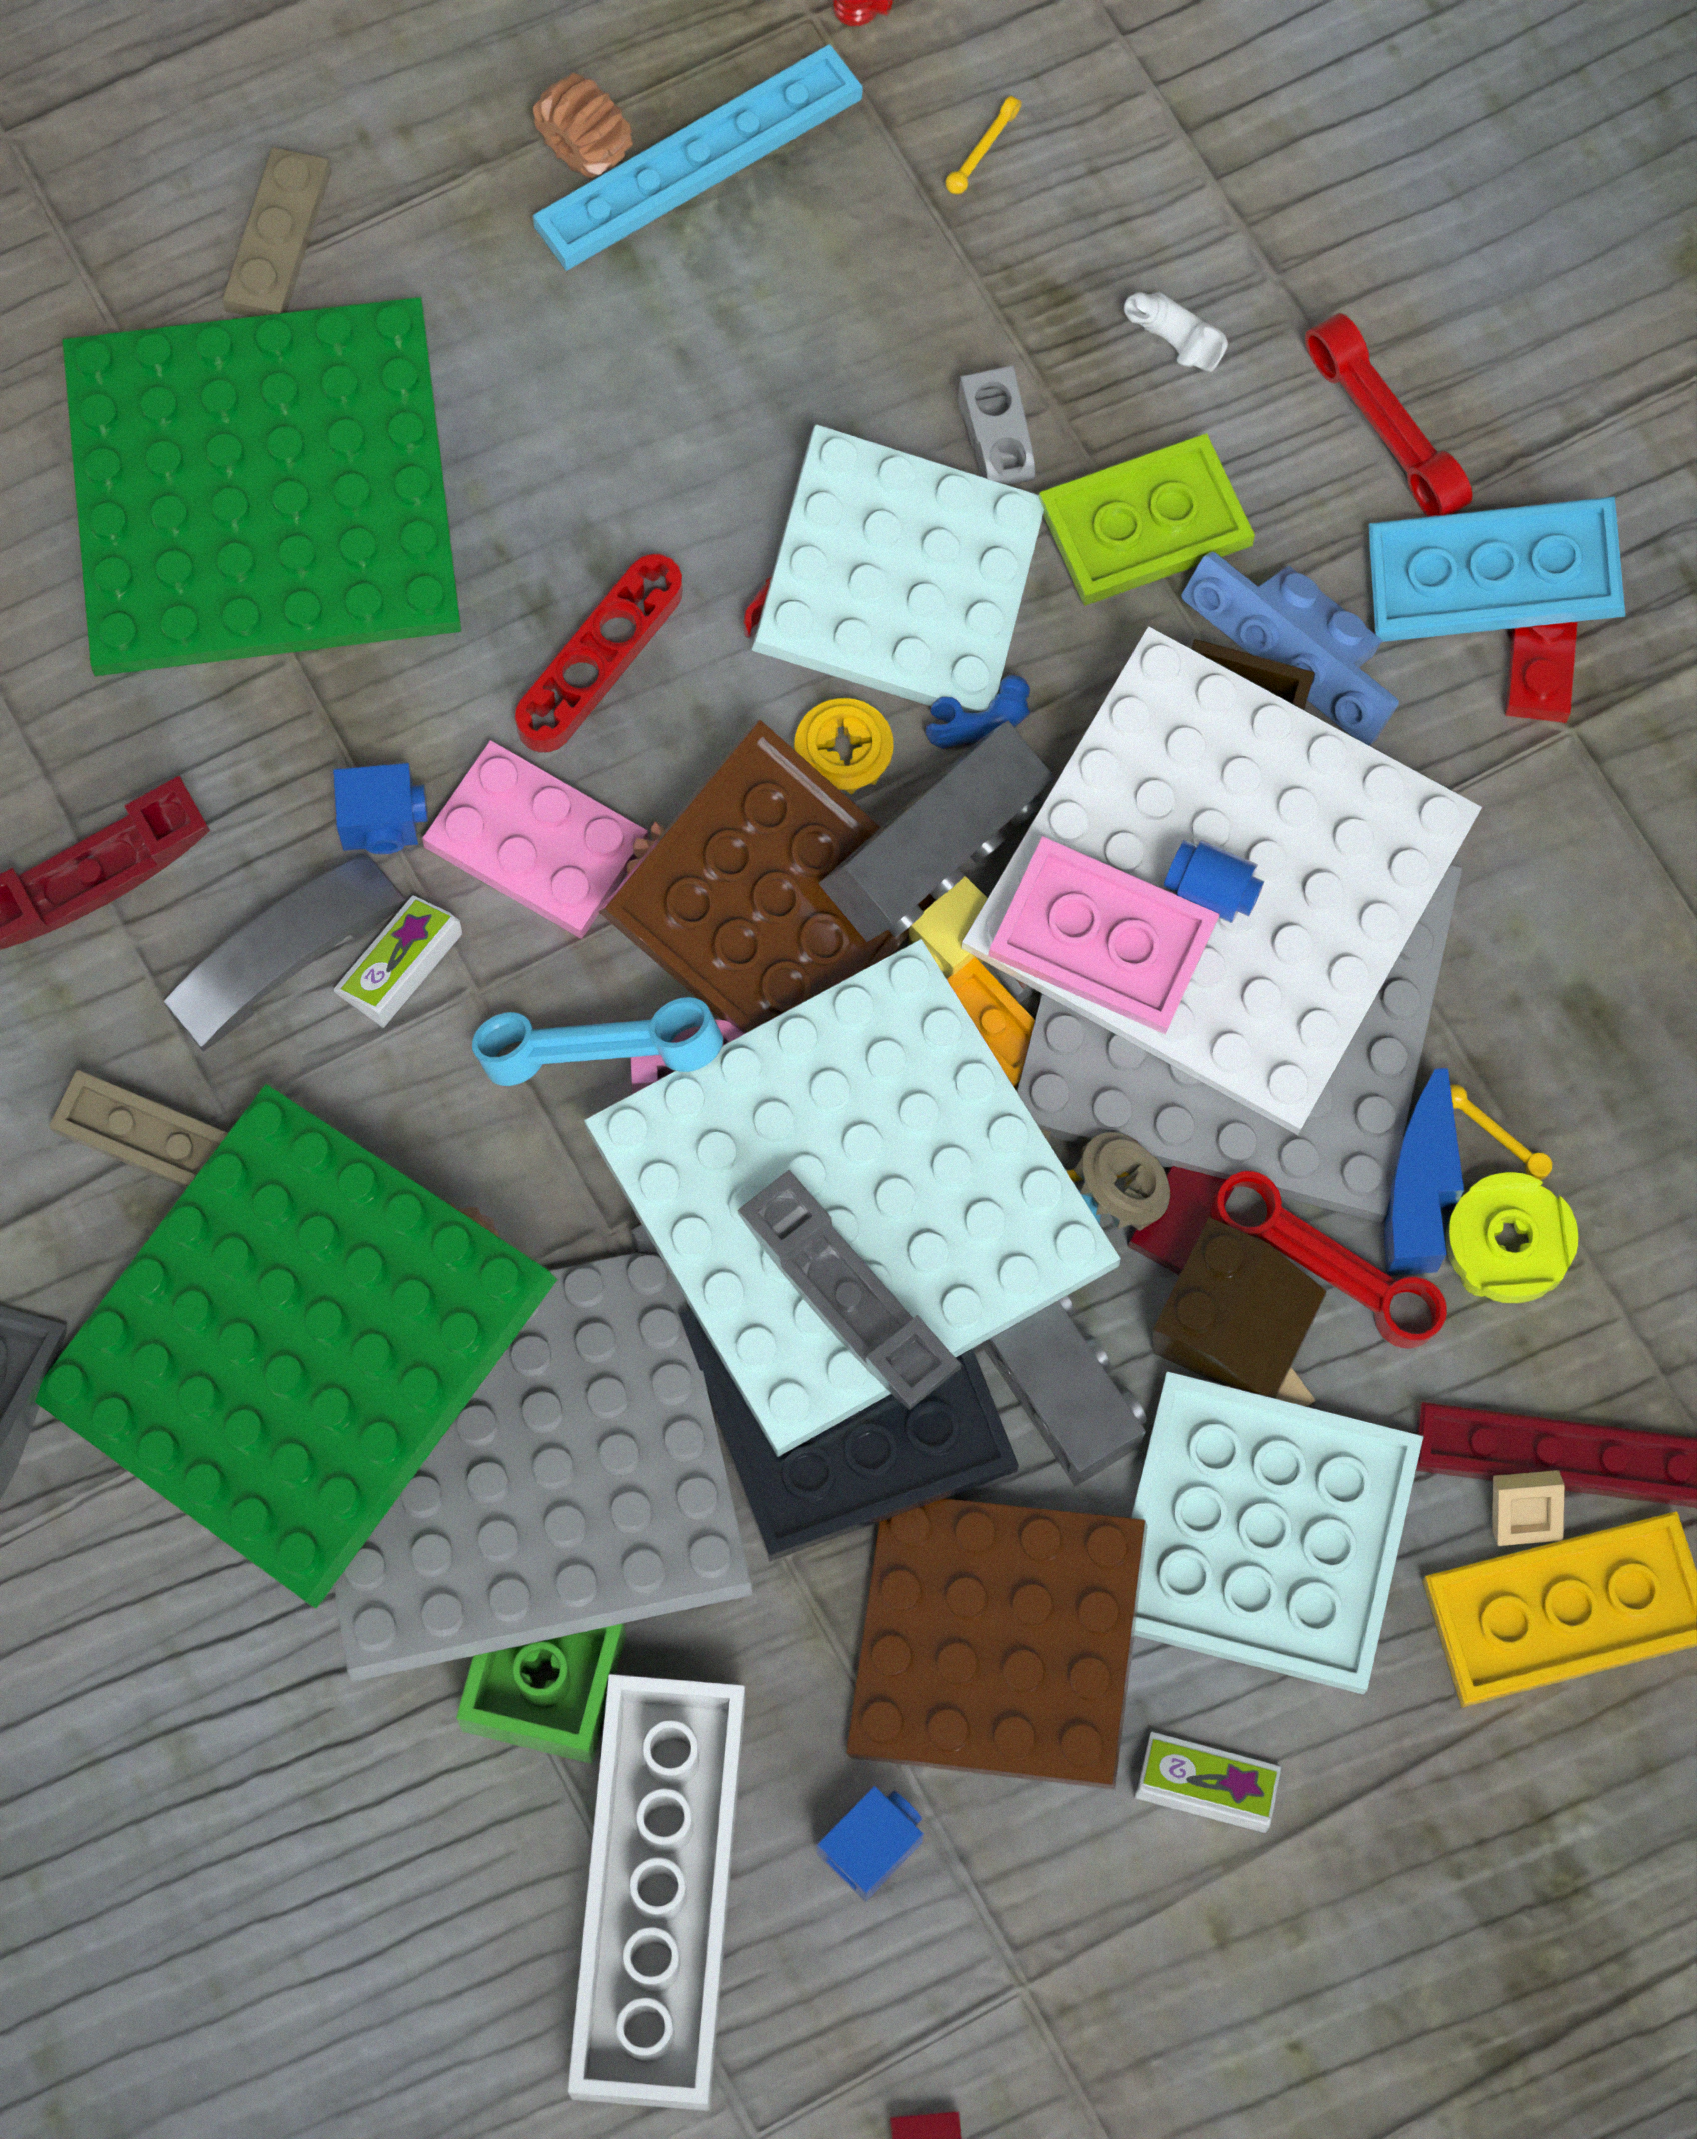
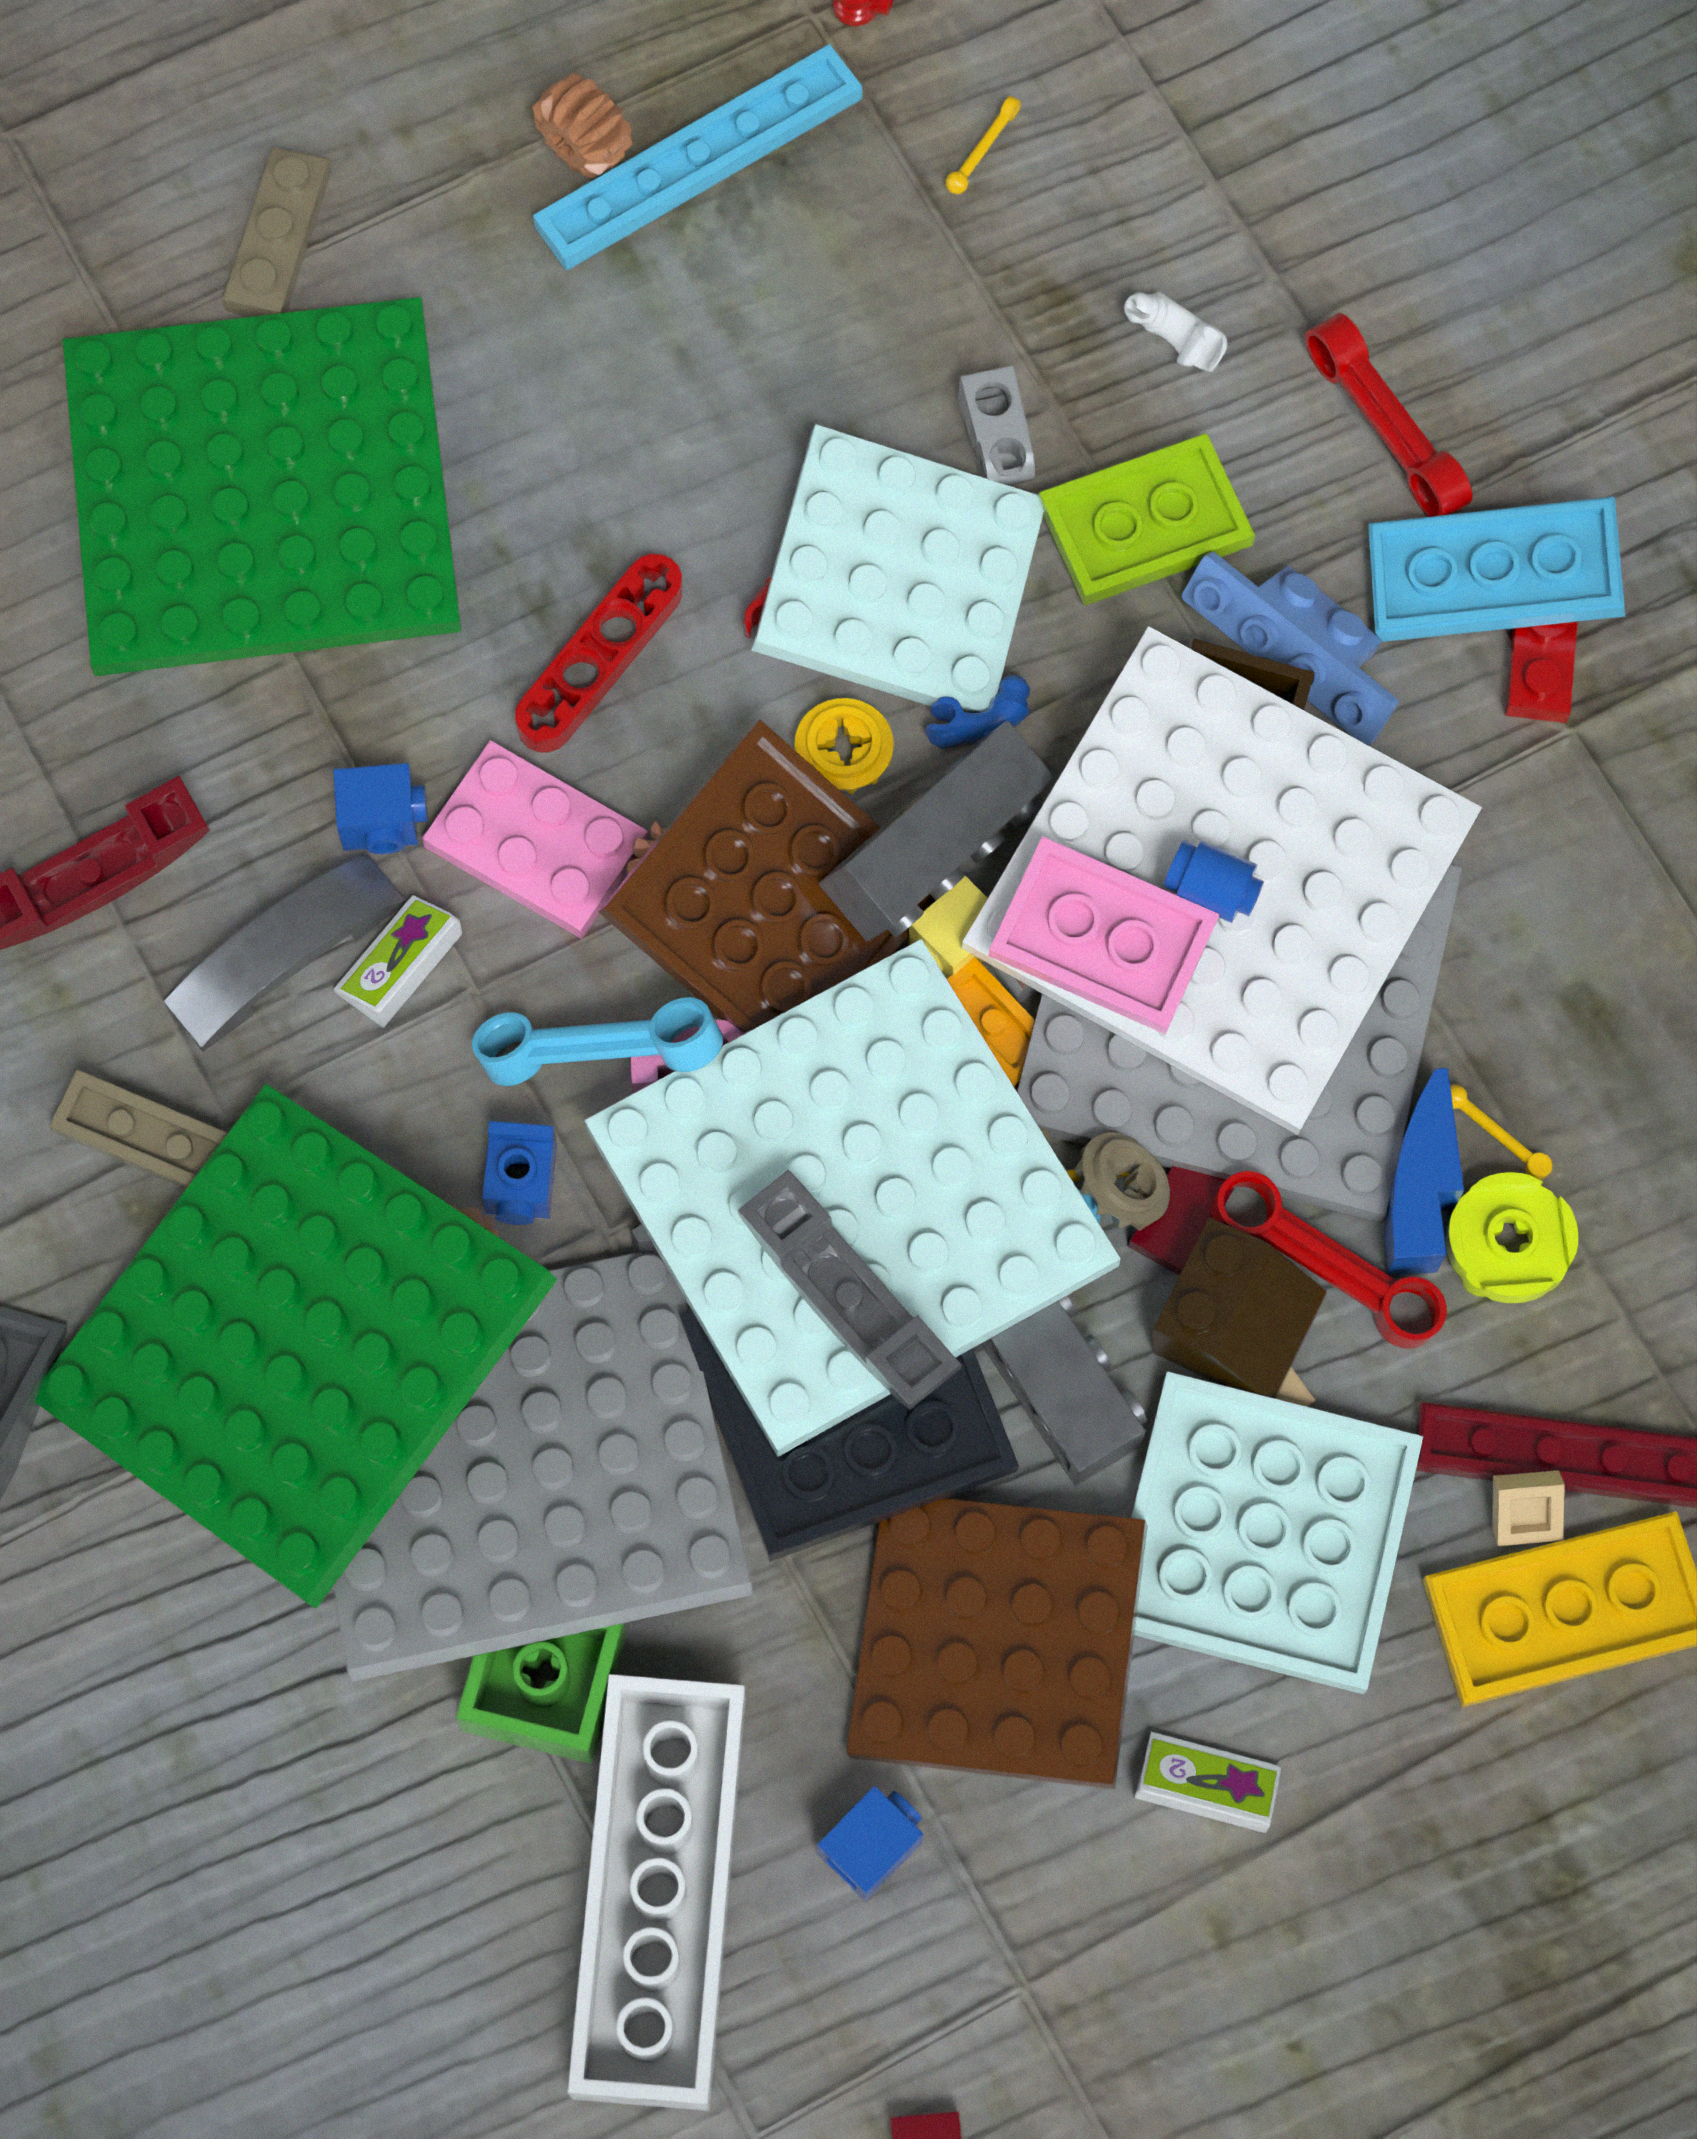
none -> blue brick [482,1121,557,1225]

